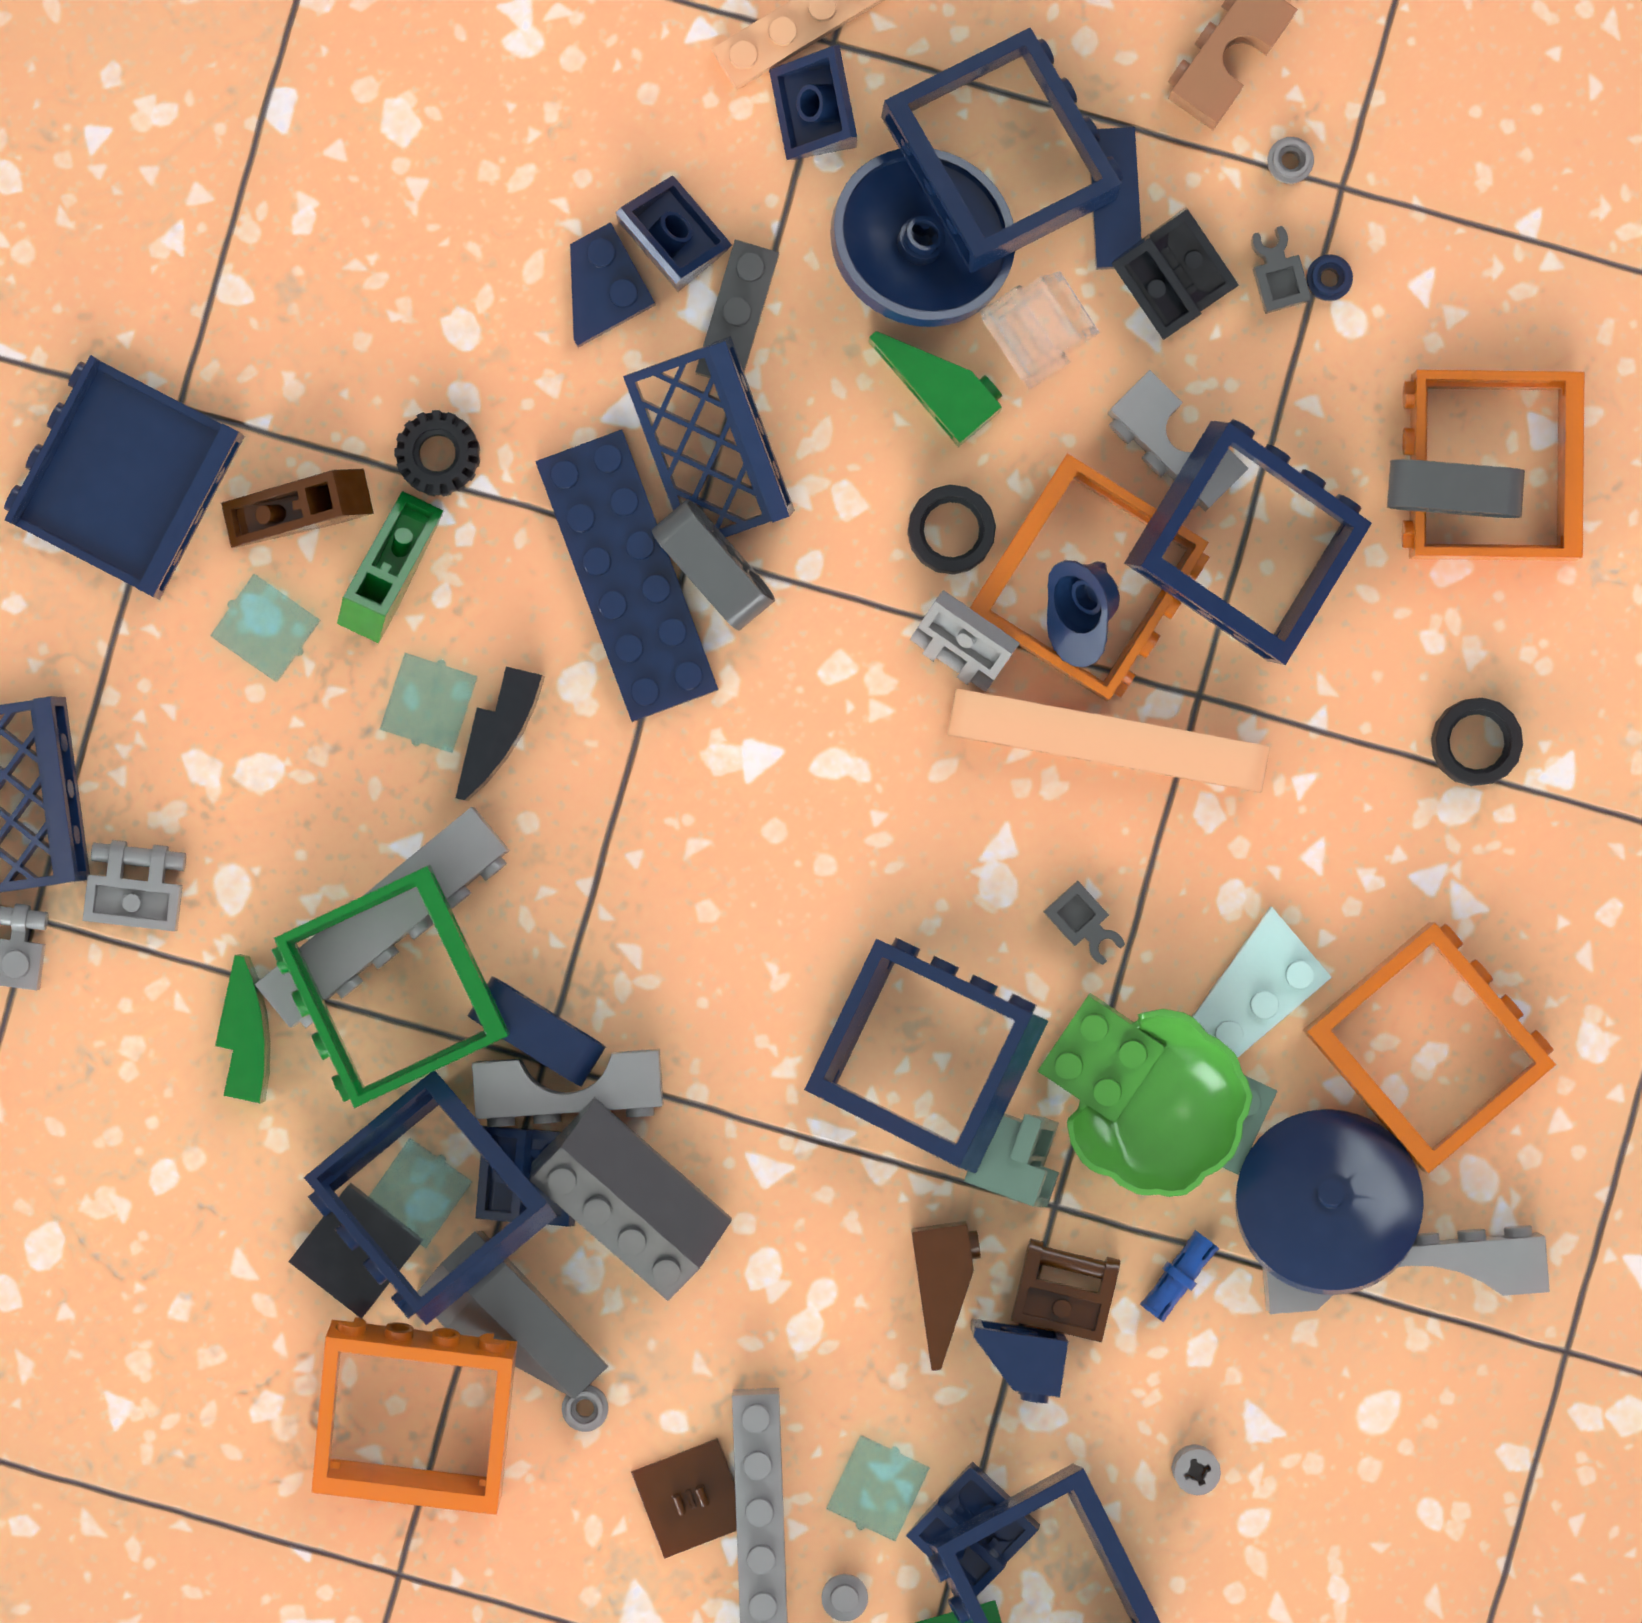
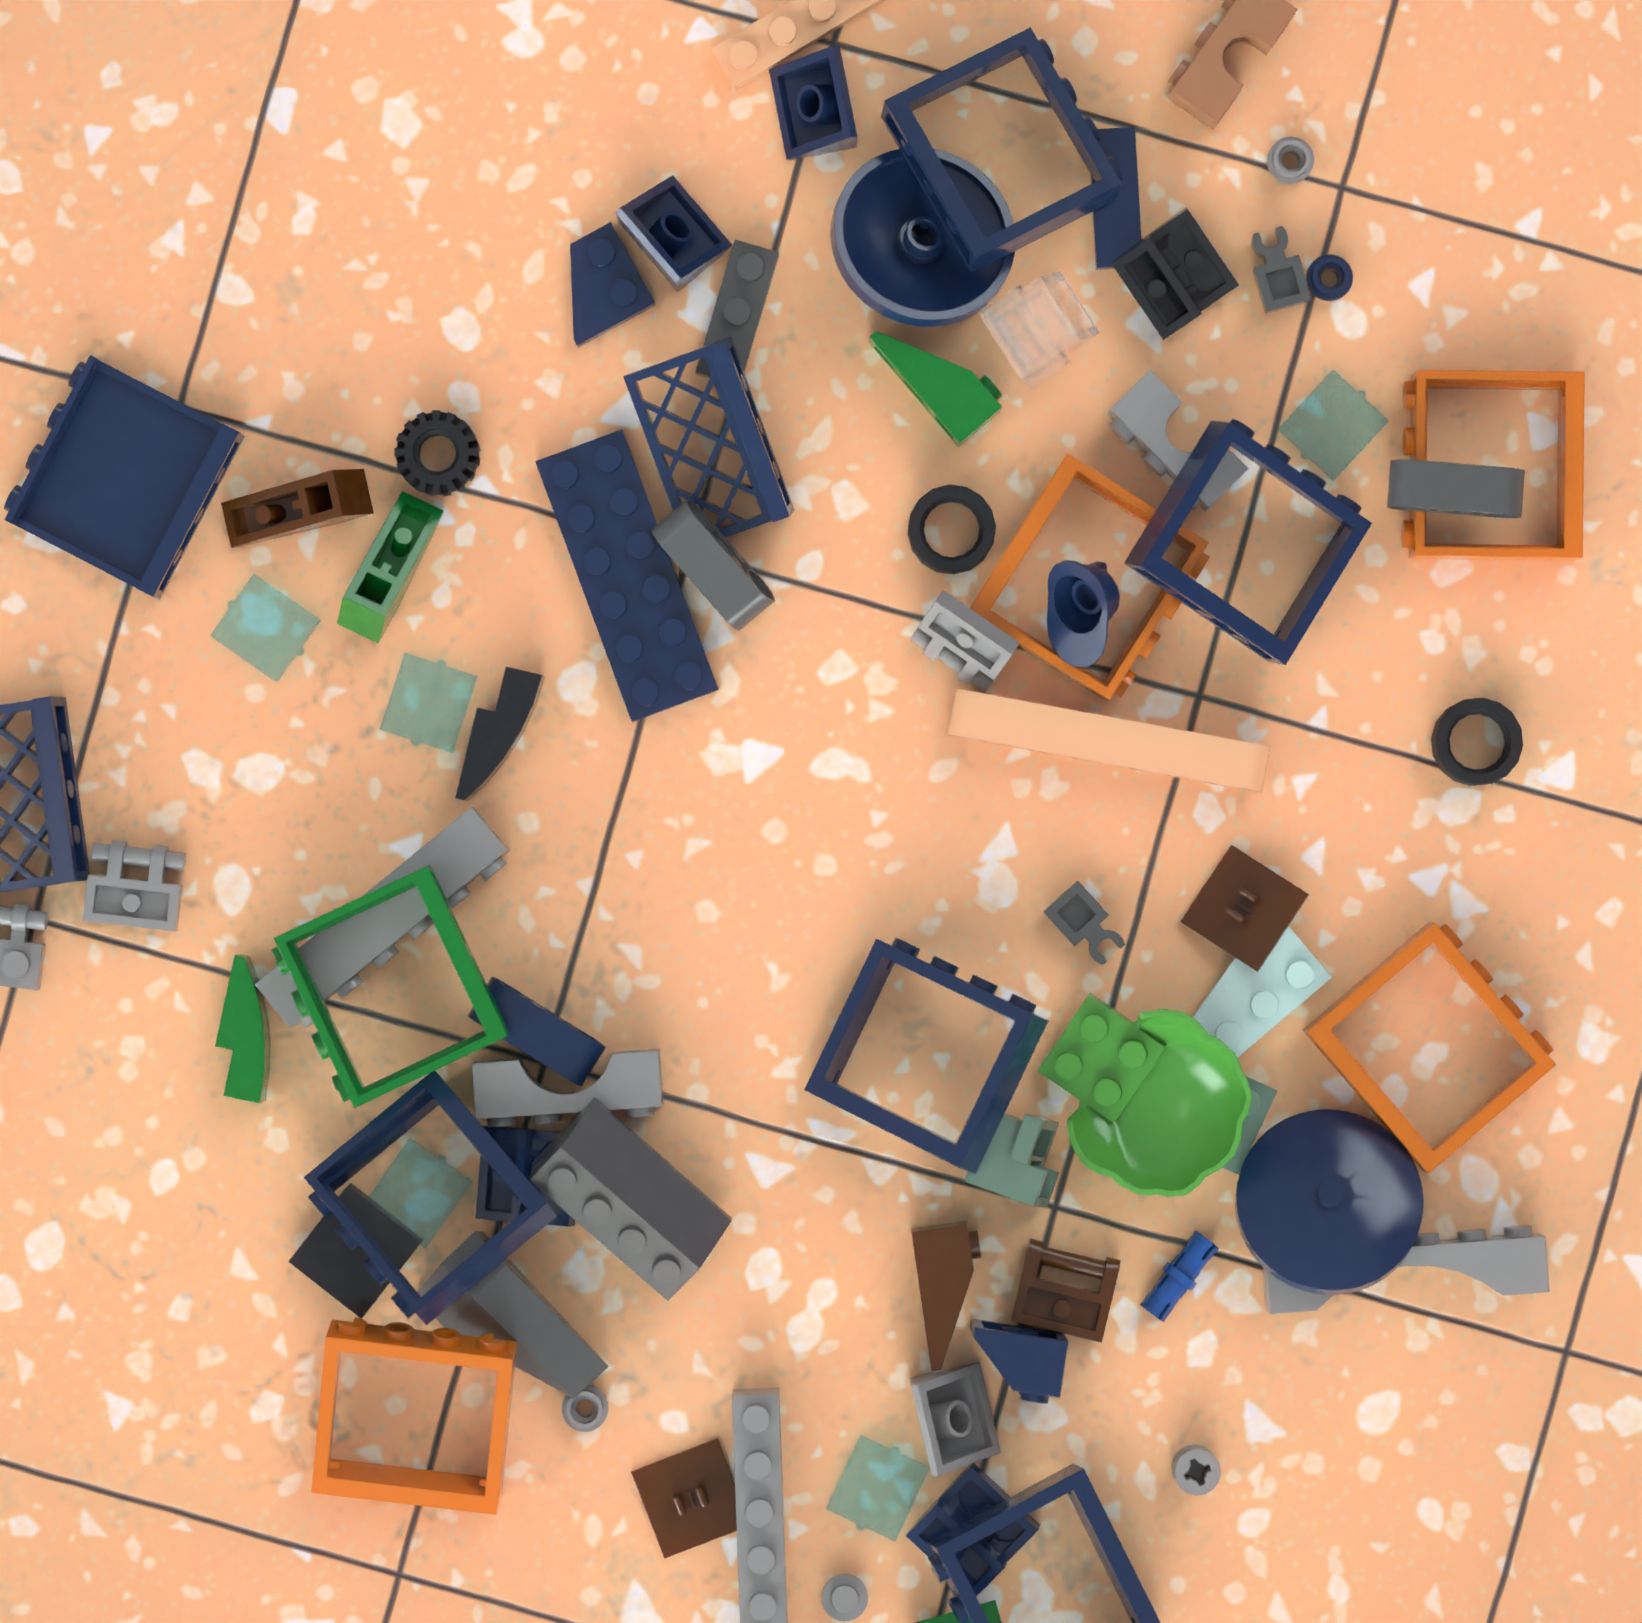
none -> light grey slope [910,1362,1001,1477]
none -> reddish brown piece [1181,845,1309,972]
none -> clear light blue piece [1278,369,1389,481]

